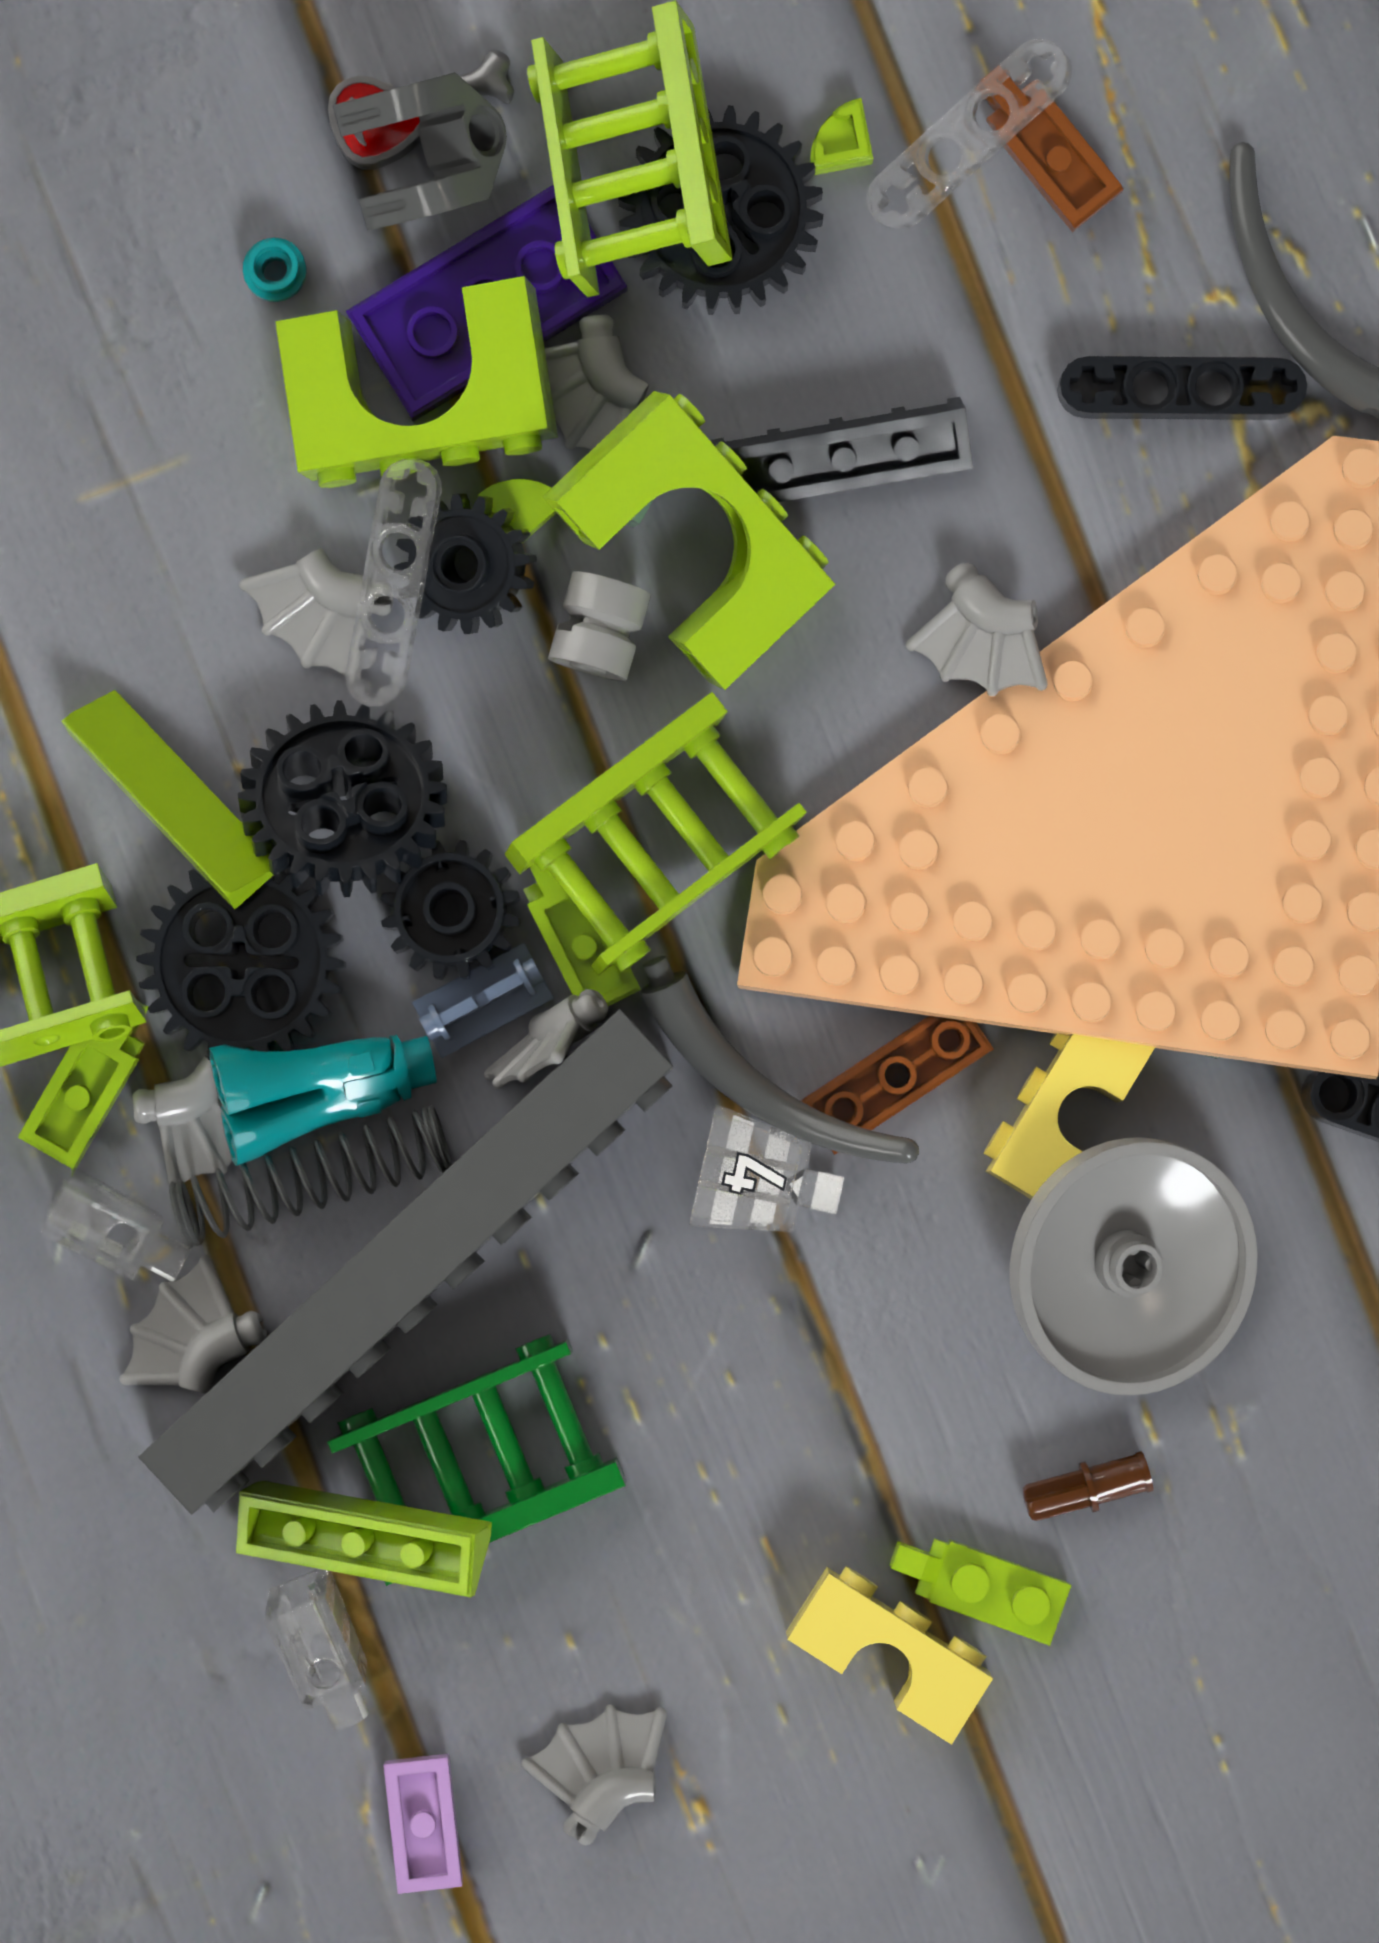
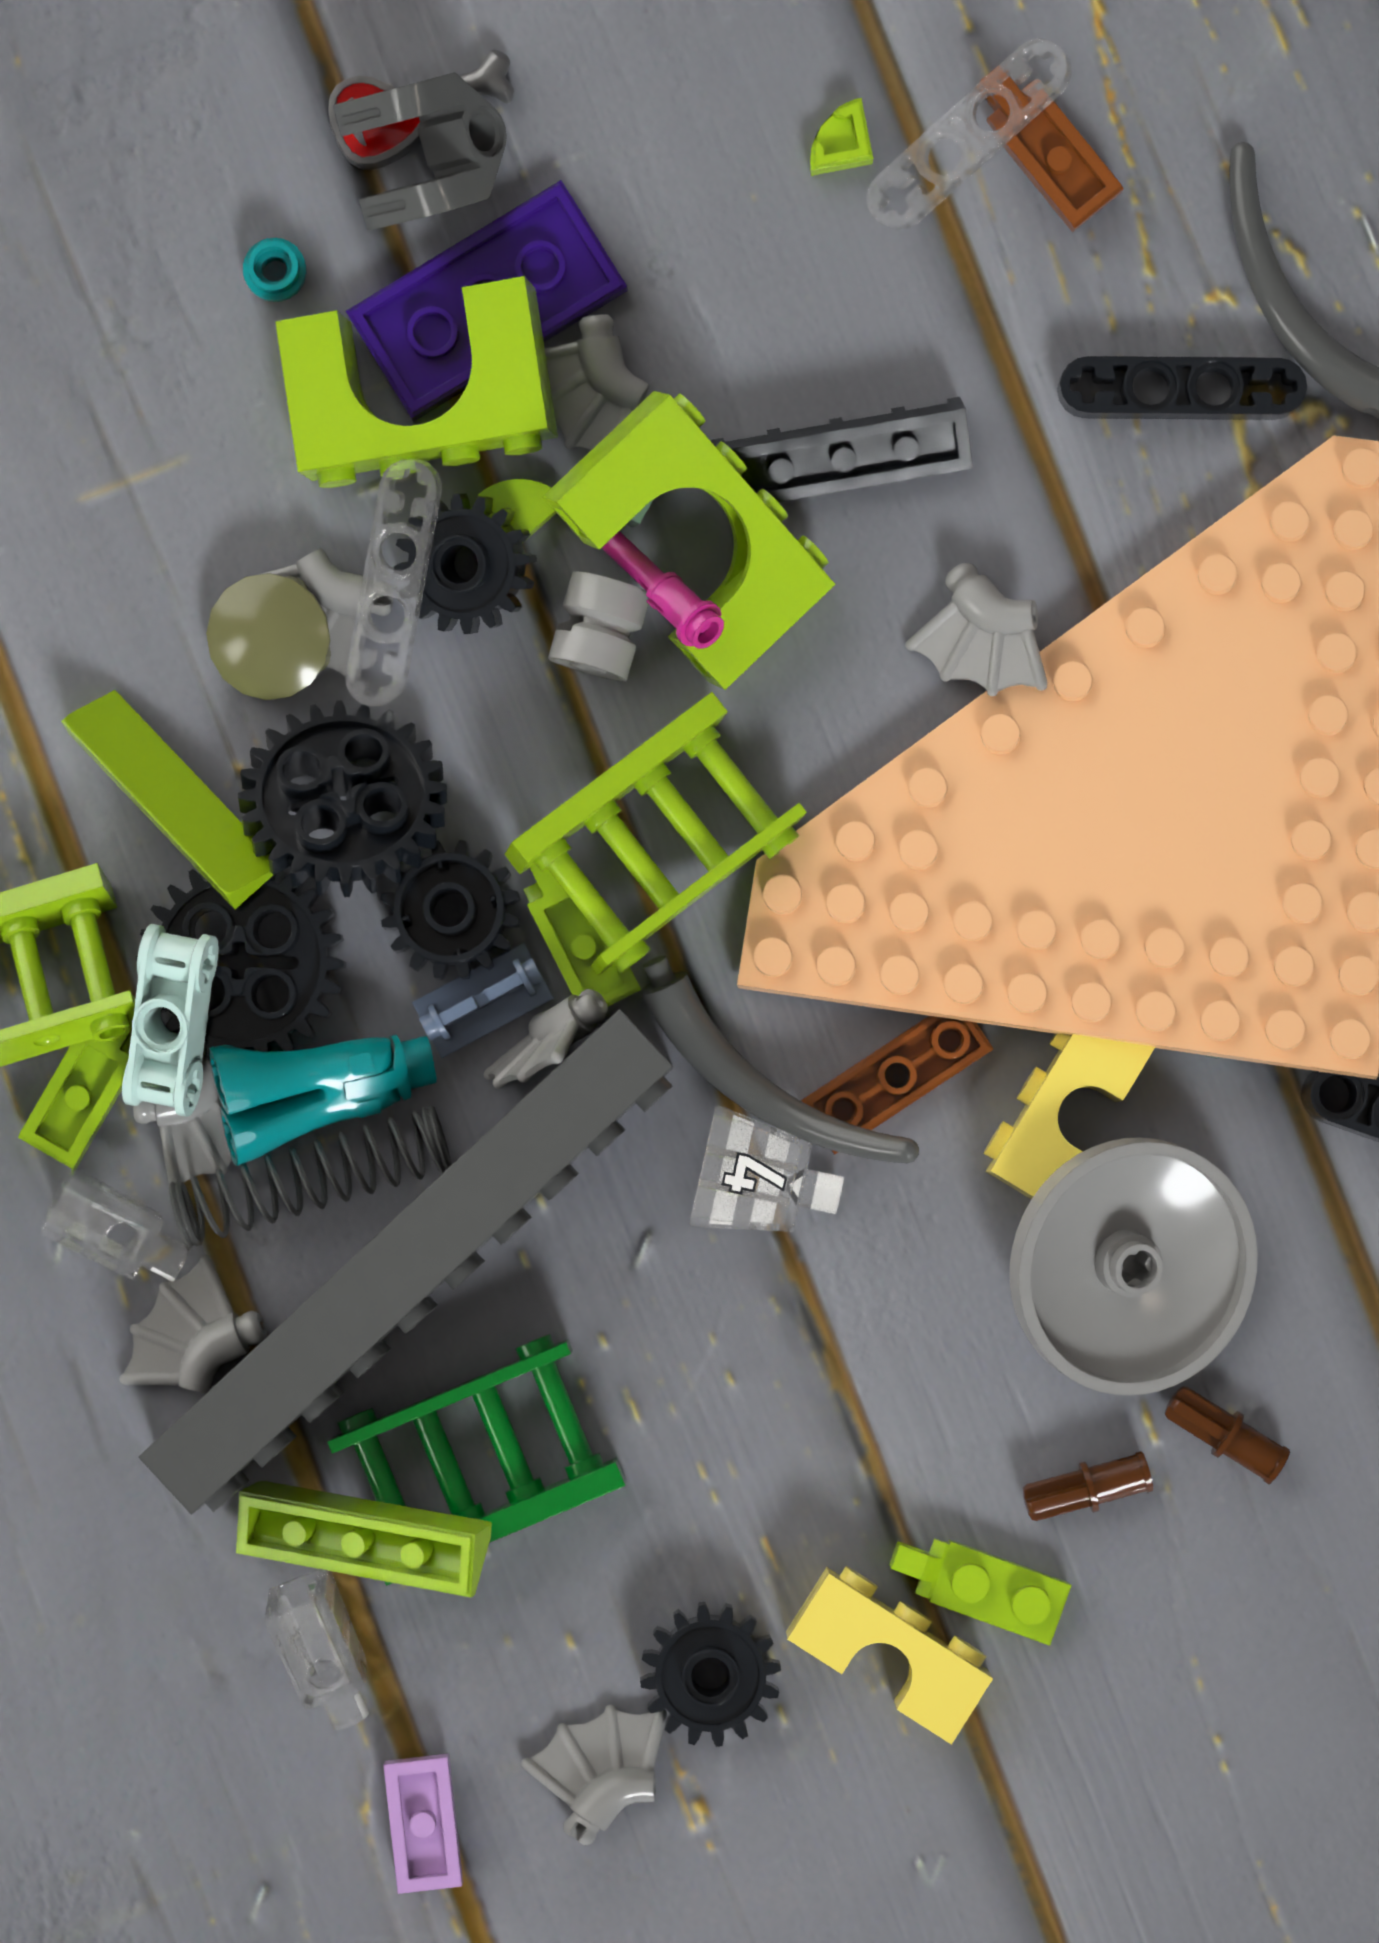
lime fence [527,0,733,297] -> none
black gear [618,105,824,315] -> none
none -> light aqua piece [122,924,219,1117]
none -> olive dish [206,573,331,700]
none -> dark pink pin [602,531,724,649]
none -> black gear [640,1602,781,1747]
none -> reddish brown axle [1165,1386,1290,1484]

